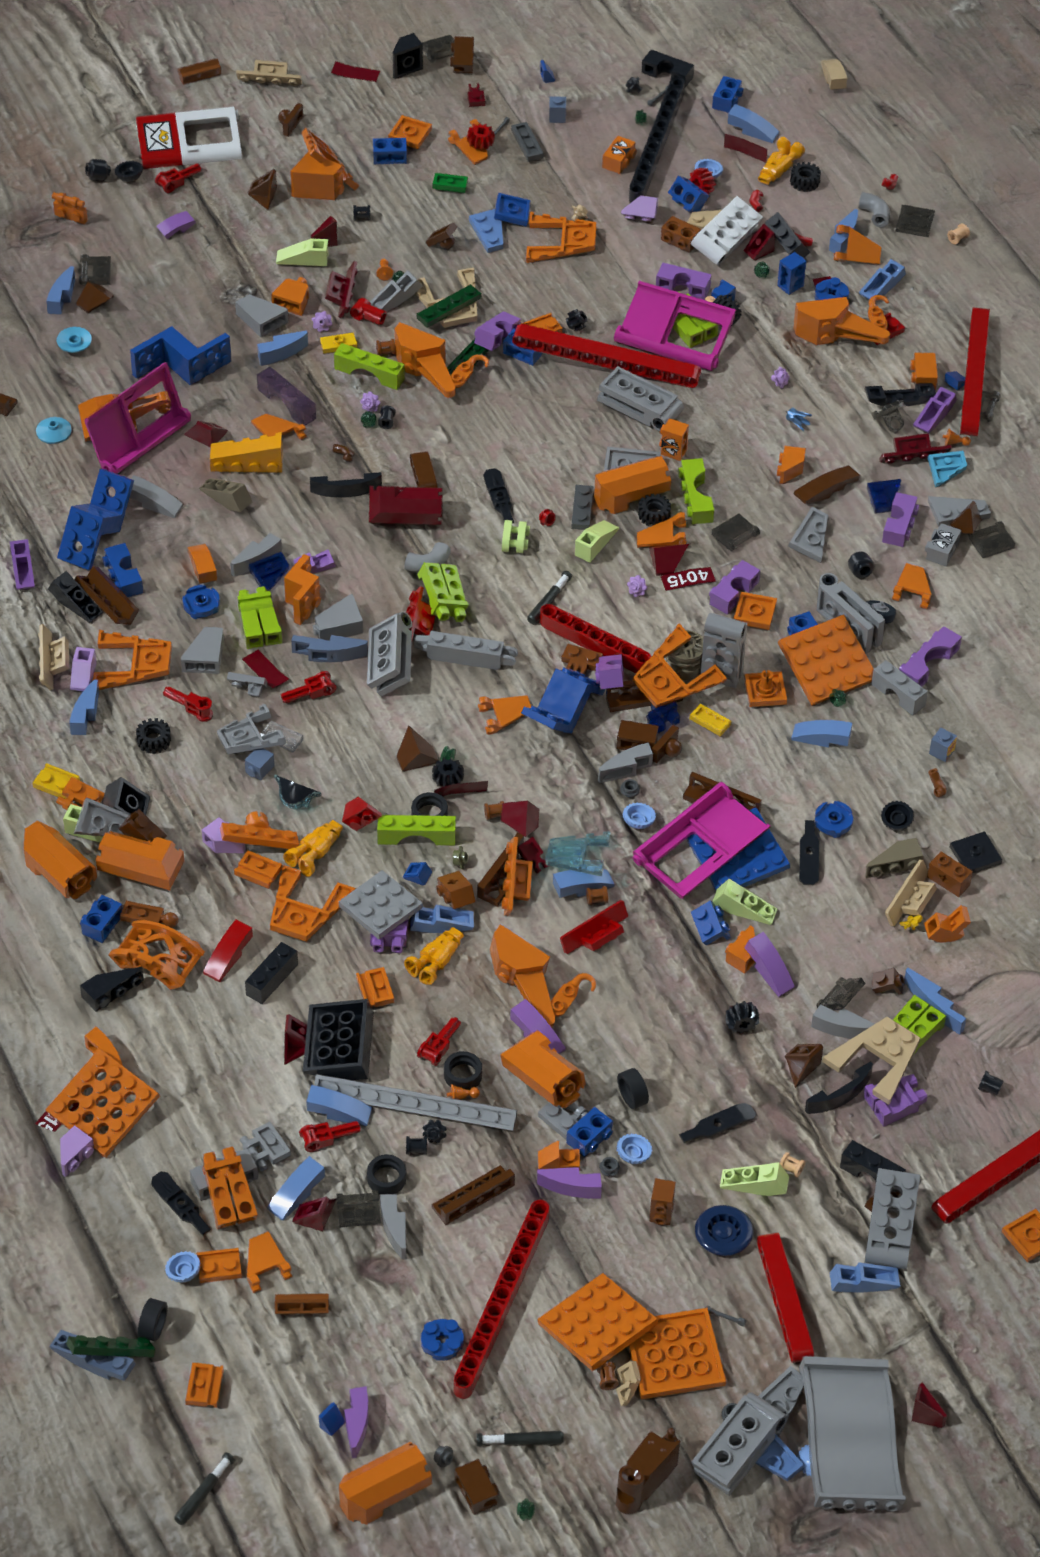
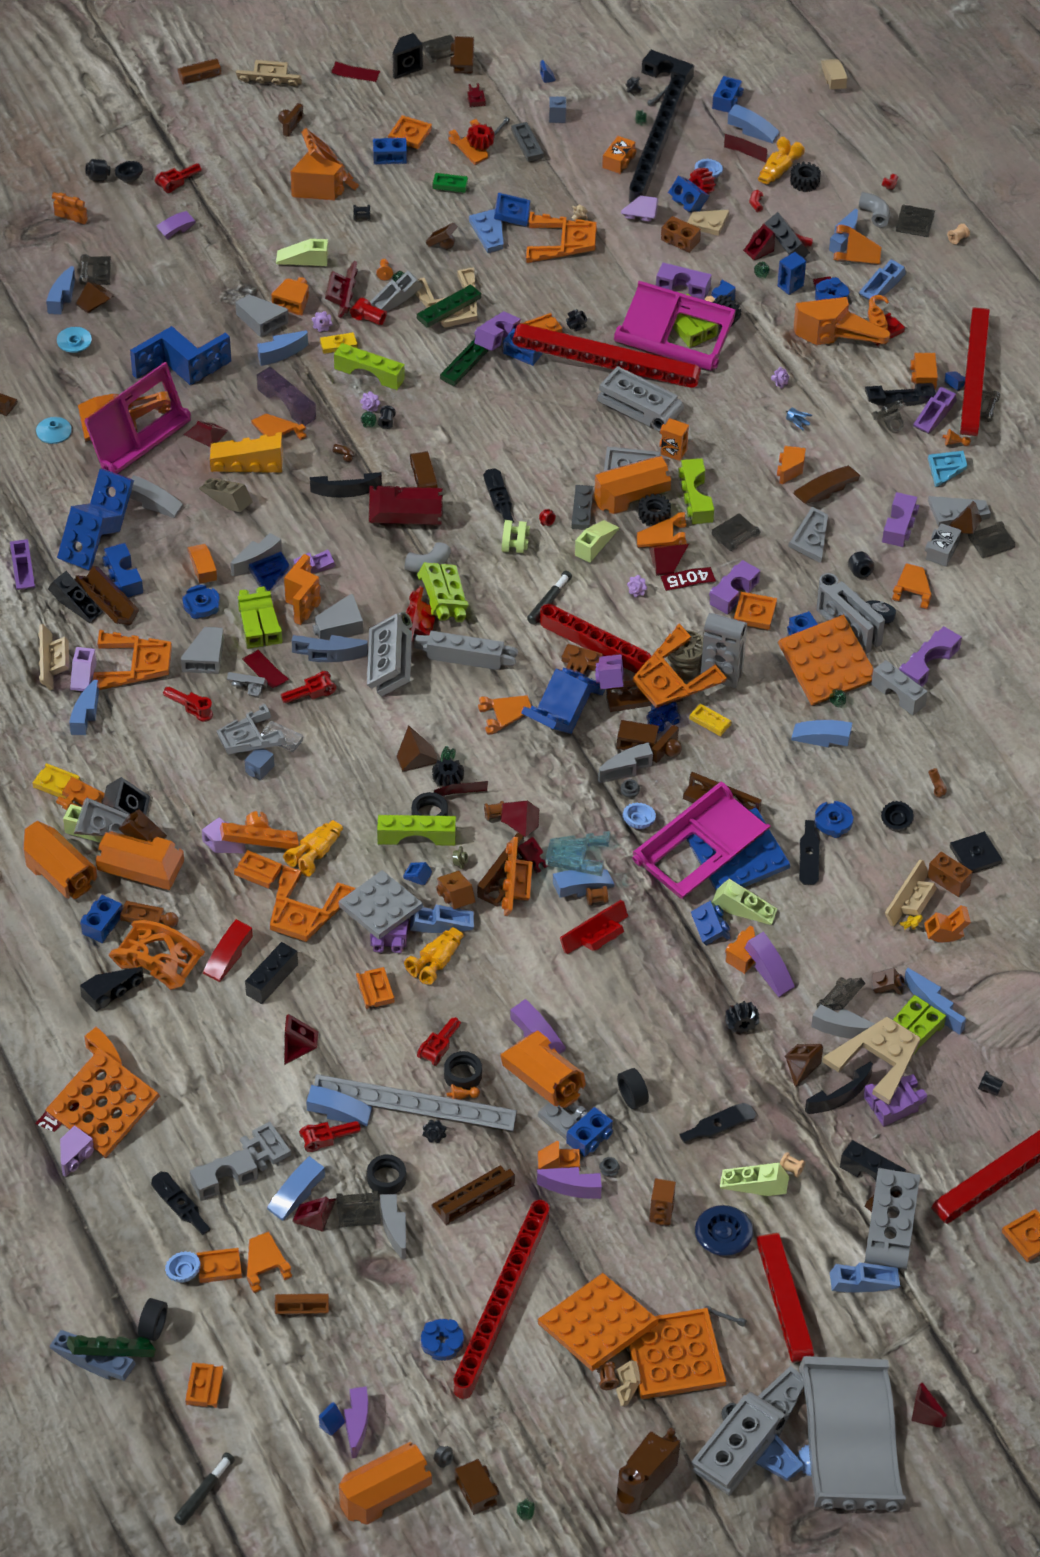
piece [135,107,242,169] -> none
black tyre [136,718,171,754] -> none
orange hips [202,1147,258,1230] -> none
reddish brown slope [247,169,277,210] -> none
black hat [274,774,322,809] -> none
black slope [303,999,374,1081] -> none
dark red slope [311,216,338,247] -> none
red slope [342,796,382,831] -> none
dark orange bush [376,339,395,356] -> none
orange slope [394,322,489,398] -> none
black bush [406,1136,427,1155] -> none
pearl dark grey piece [477,1431,564,1446] -> none
orange slope [490,924,596,1028] -> none
light blue hat [616,1133,652,1164] -> none
white hinge [691,196,763,266] -> none
orange plate [744,670,787,707] -> none
dark tan slope [865,838,924,878] -> none
clear blue wing [867,479,901,514] -> none
dark red bracket [879,433,952,464] -> none
sand blue brick [929,728,957,762] -> none

